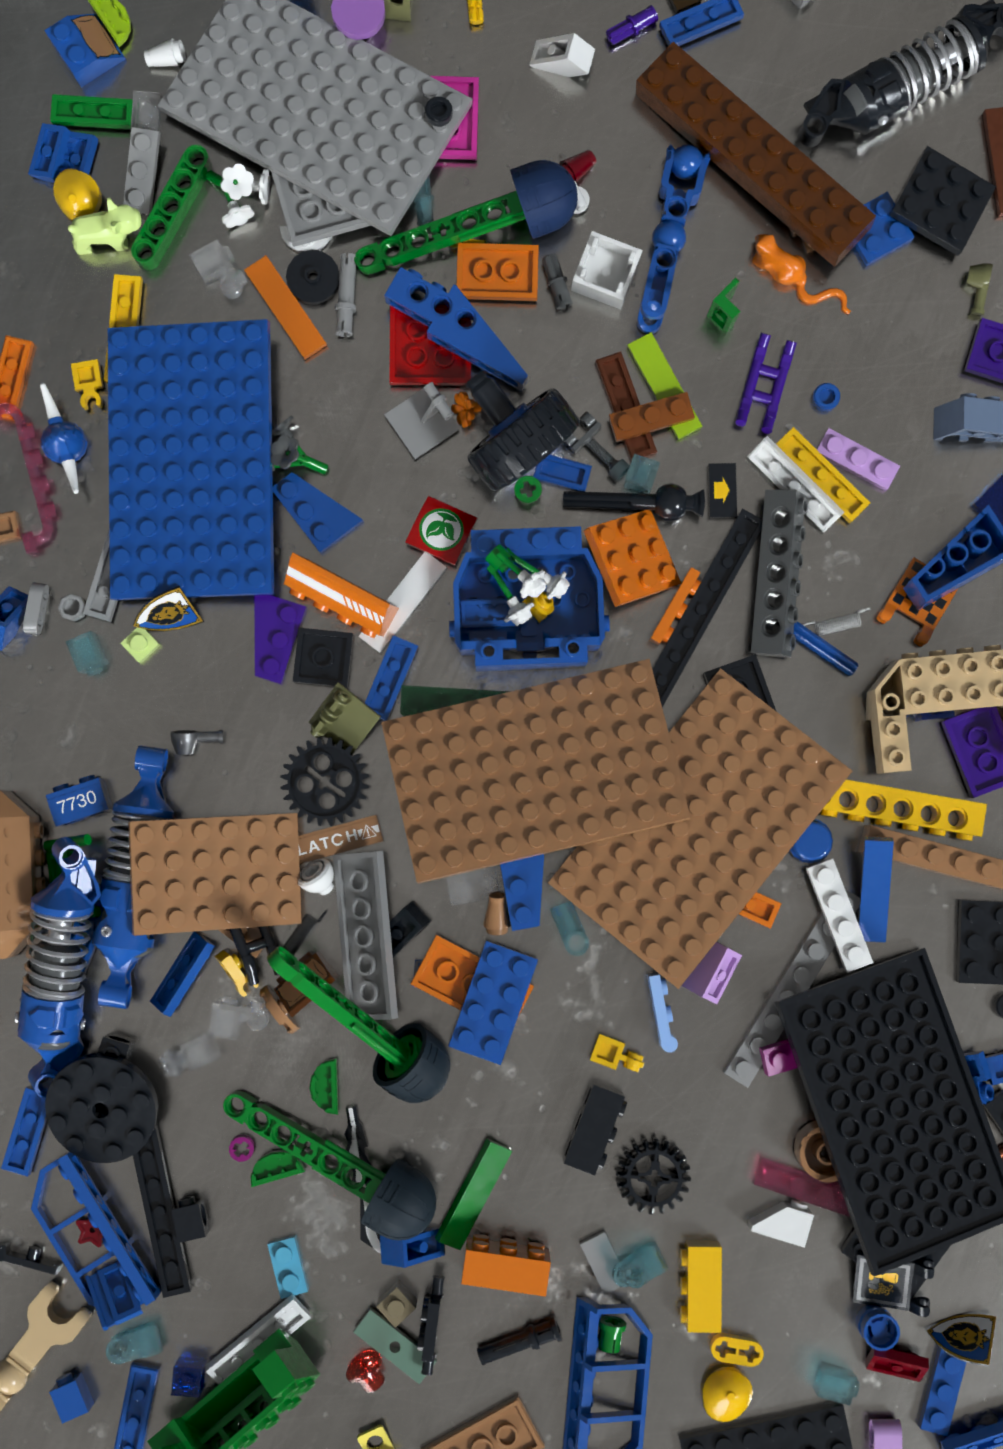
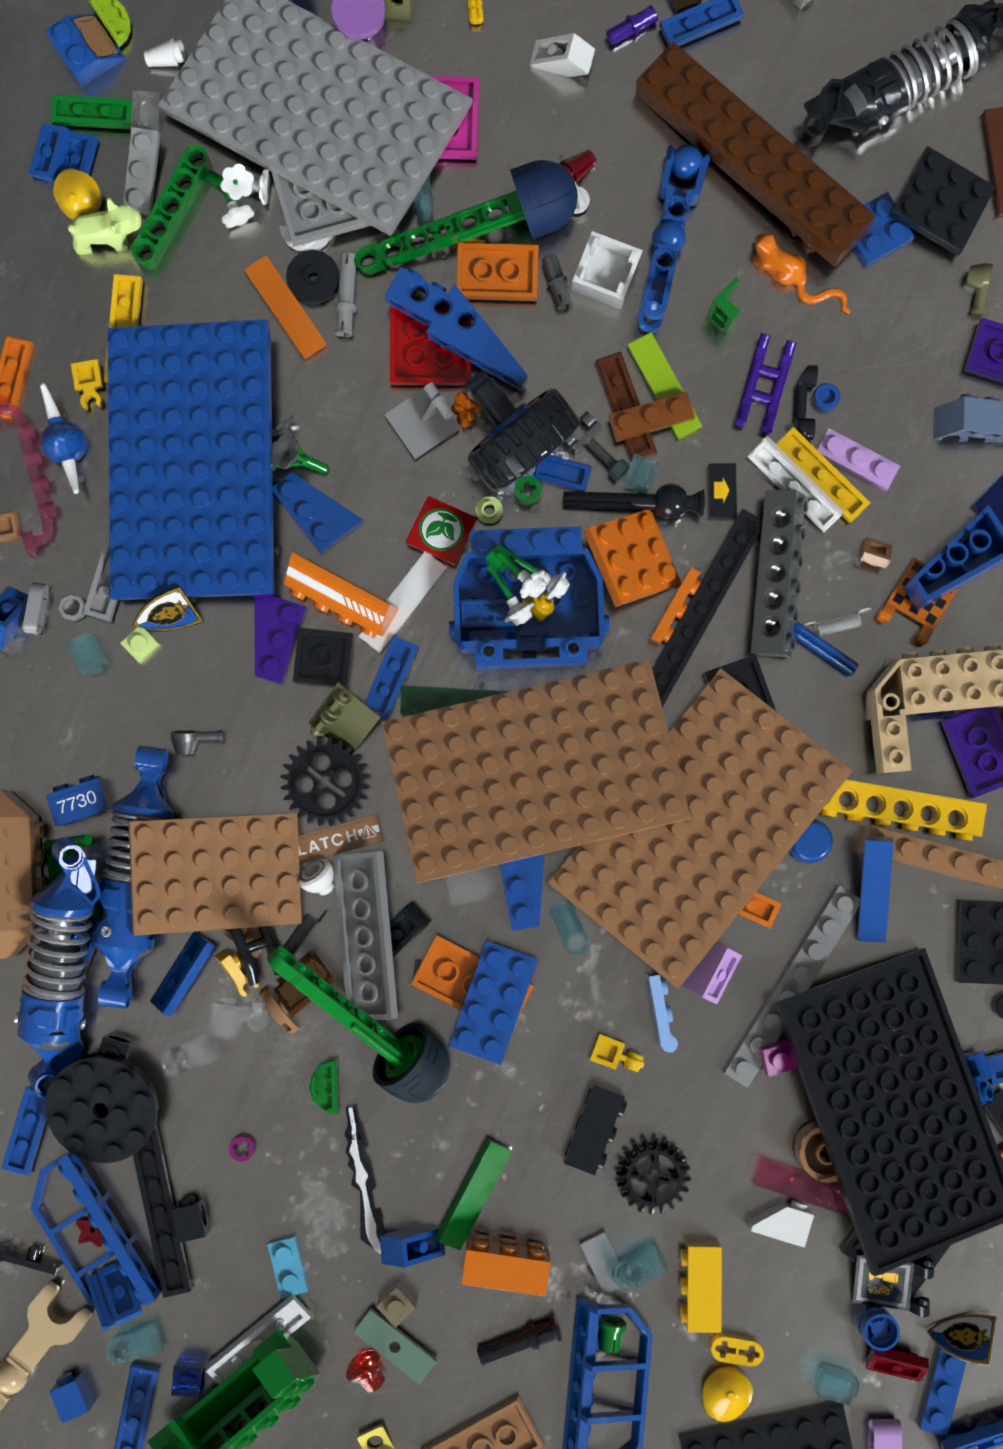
clear brick [189,239,248,299] -> none
piece [223,1091,436,1240] -> none
green plate [250,1150,306,1187] -> none
black plate [417,1275,445,1375] -> none
black tile [425,97,453,127] -> none
medium nougat cone [483,892,511,935] -> none
white plate [806,858,873,973] -> none
none -> yellowish green plate [476,497,503,524]
none -> black bar [795,365,818,441]
none -> medium nougat plate [861,537,892,569]

